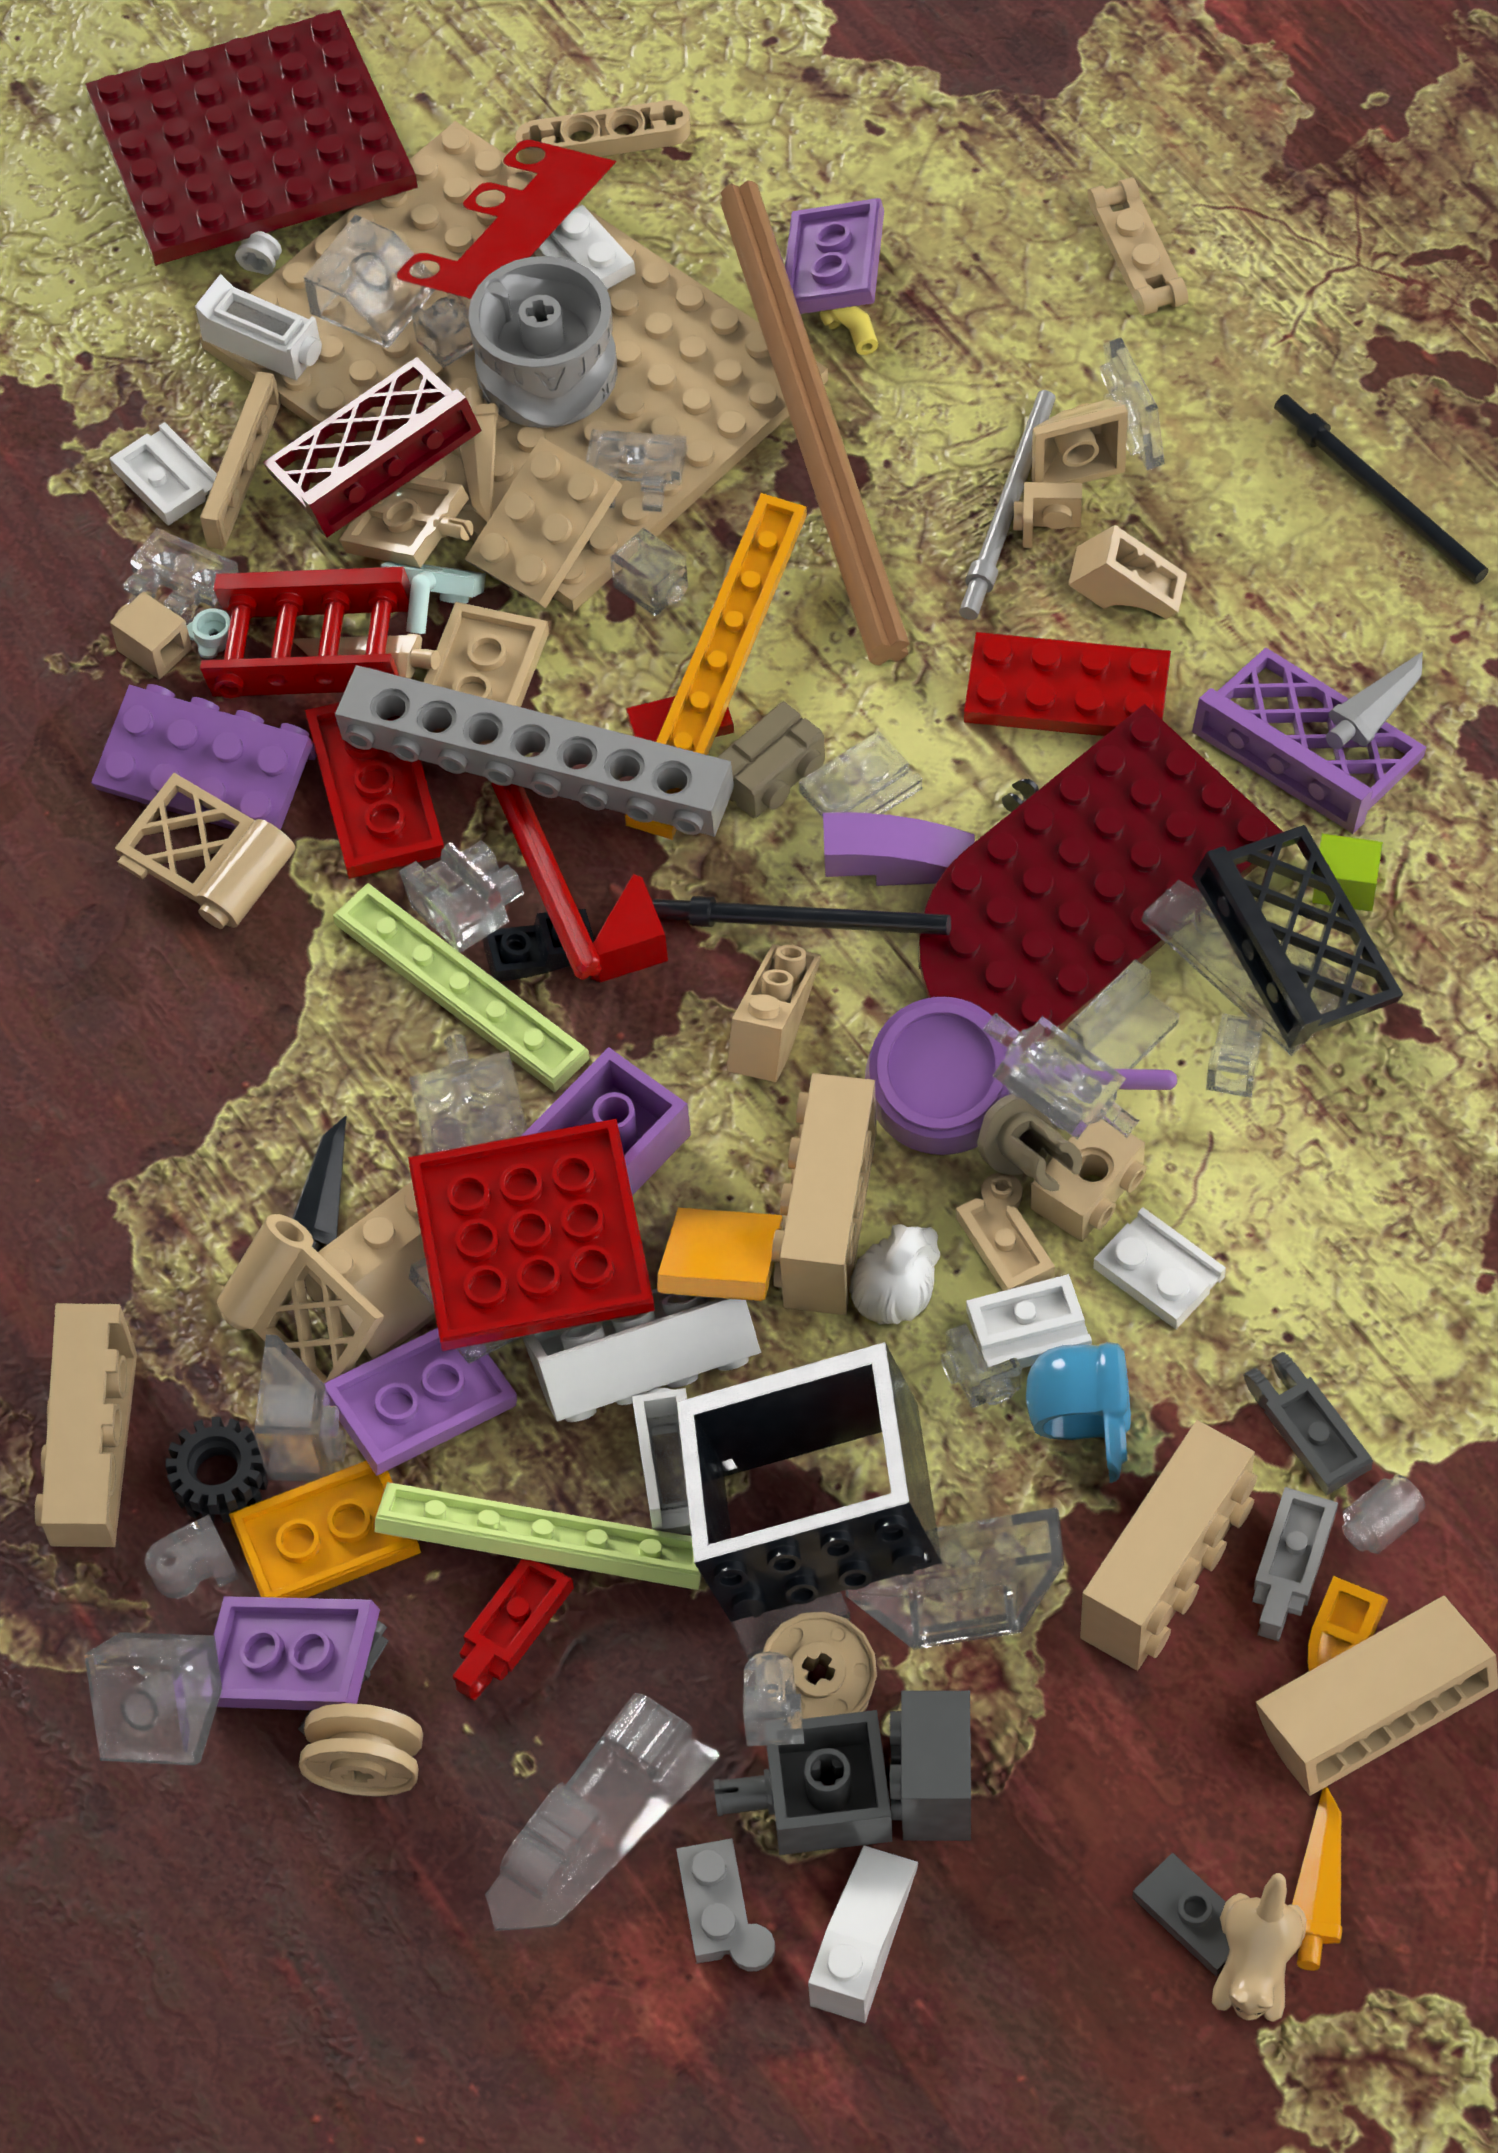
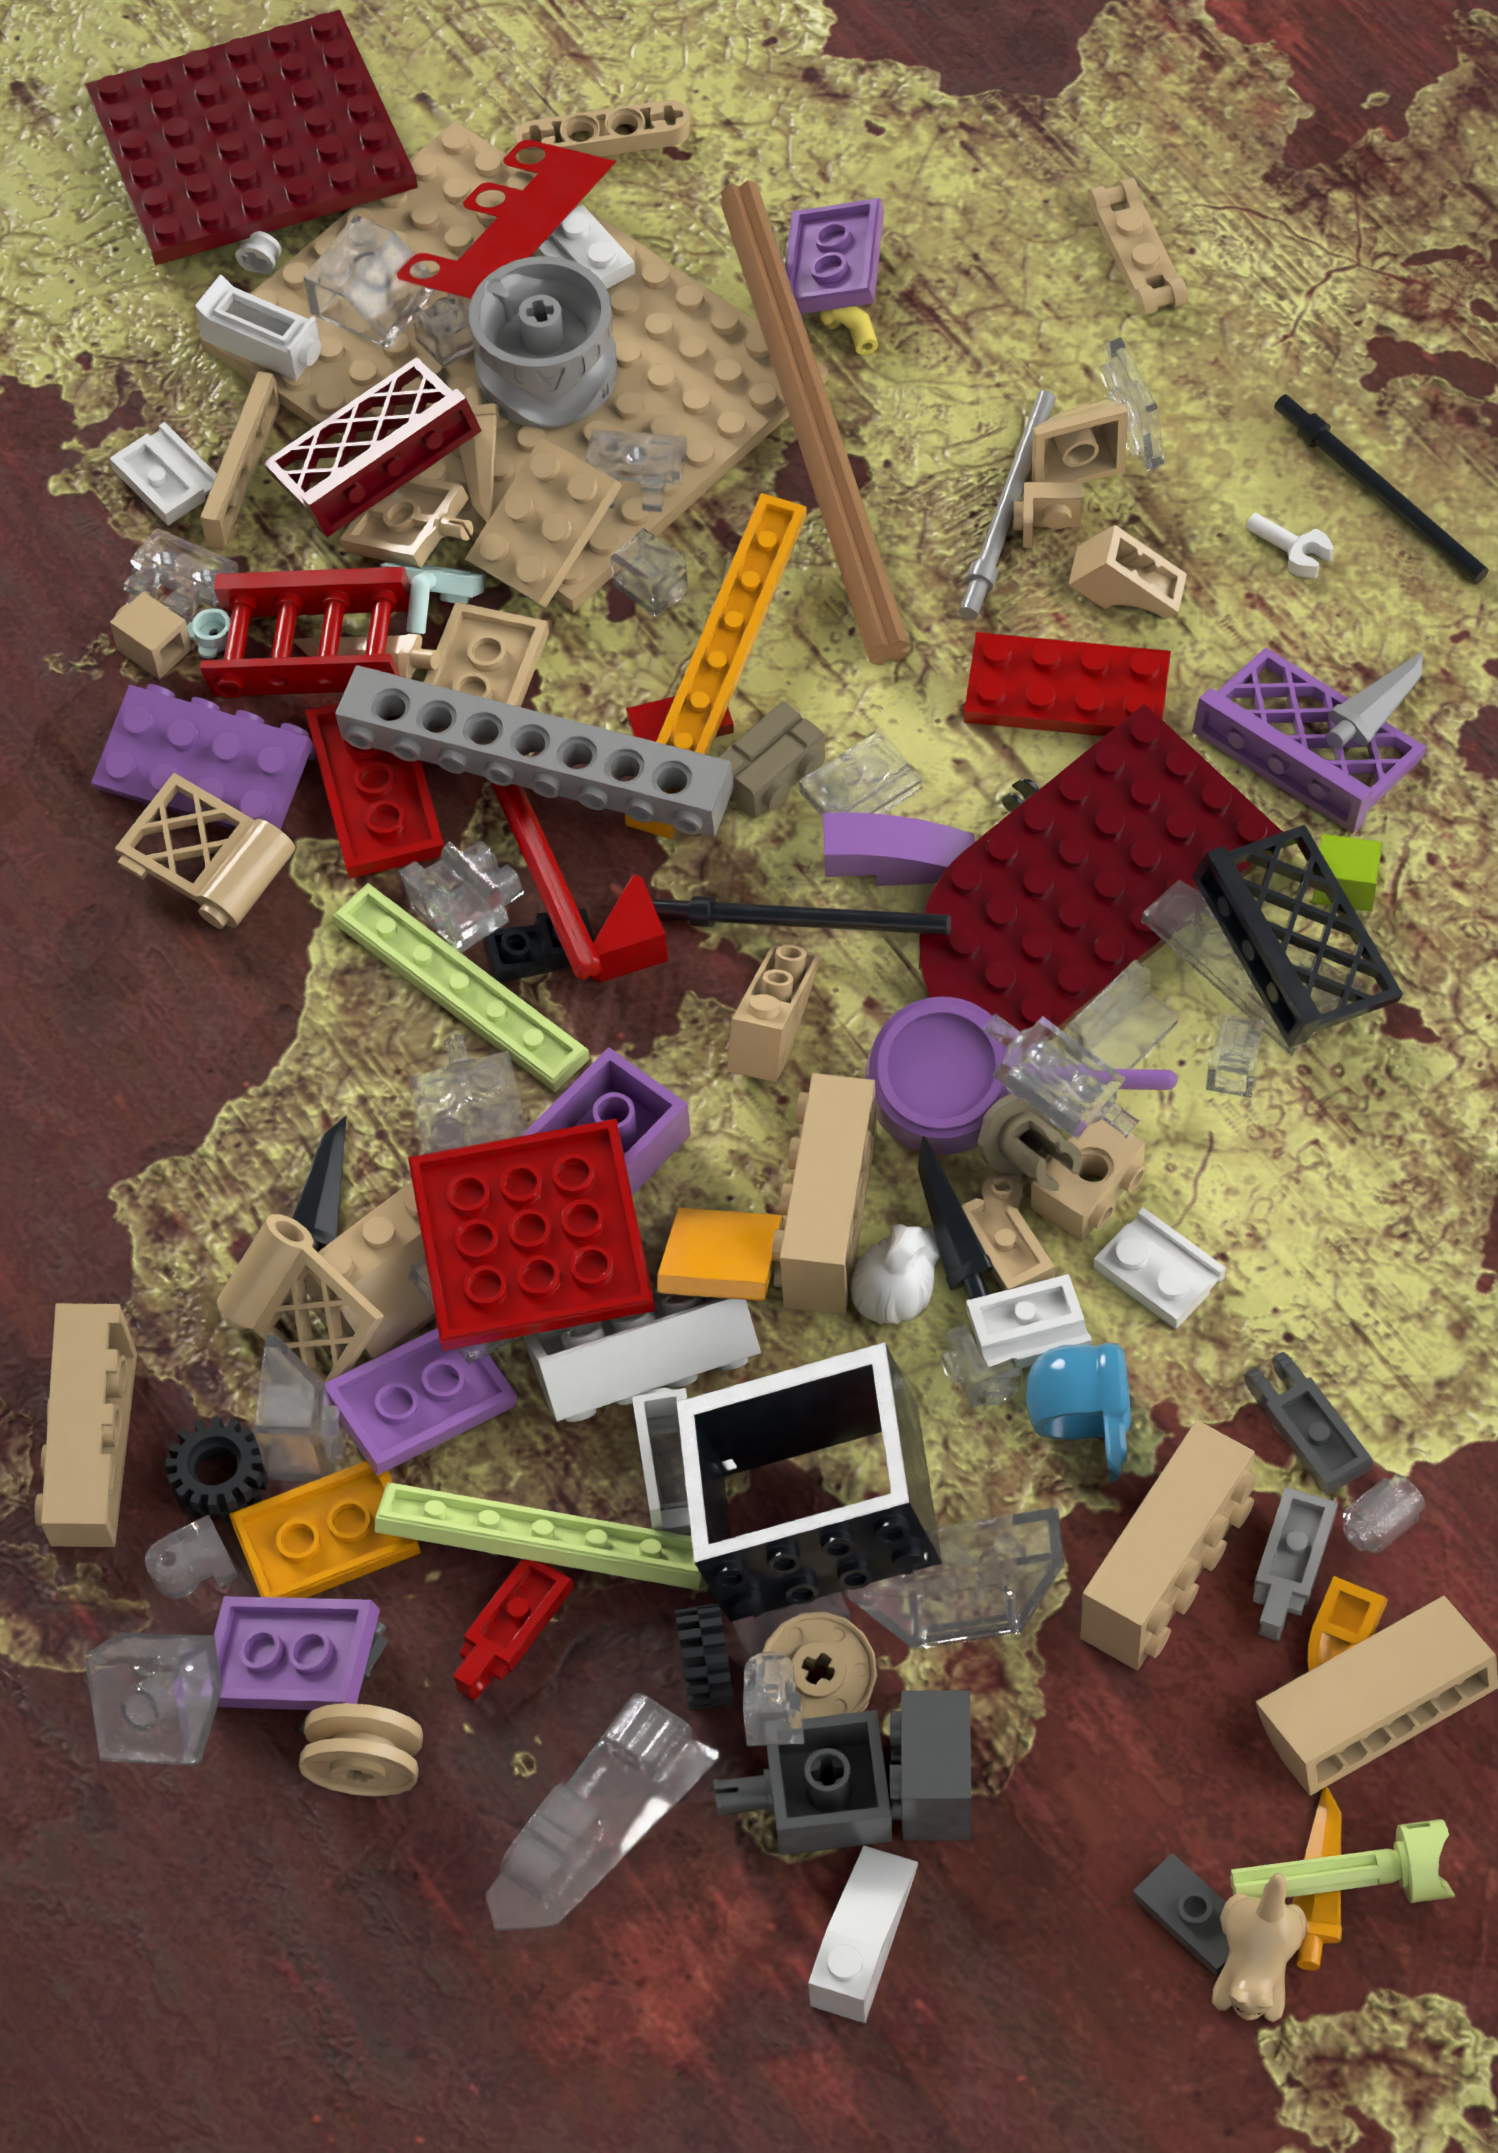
light grey hinge [676,1838,775,1971] -> none
none -> black tyre [675,1603,734,1710]
none -> black bar [918,1136,994,1300]
none -> yellowish green piece [1230,1819,1455,1903]
none -> white bar [1246,513,1333,578]

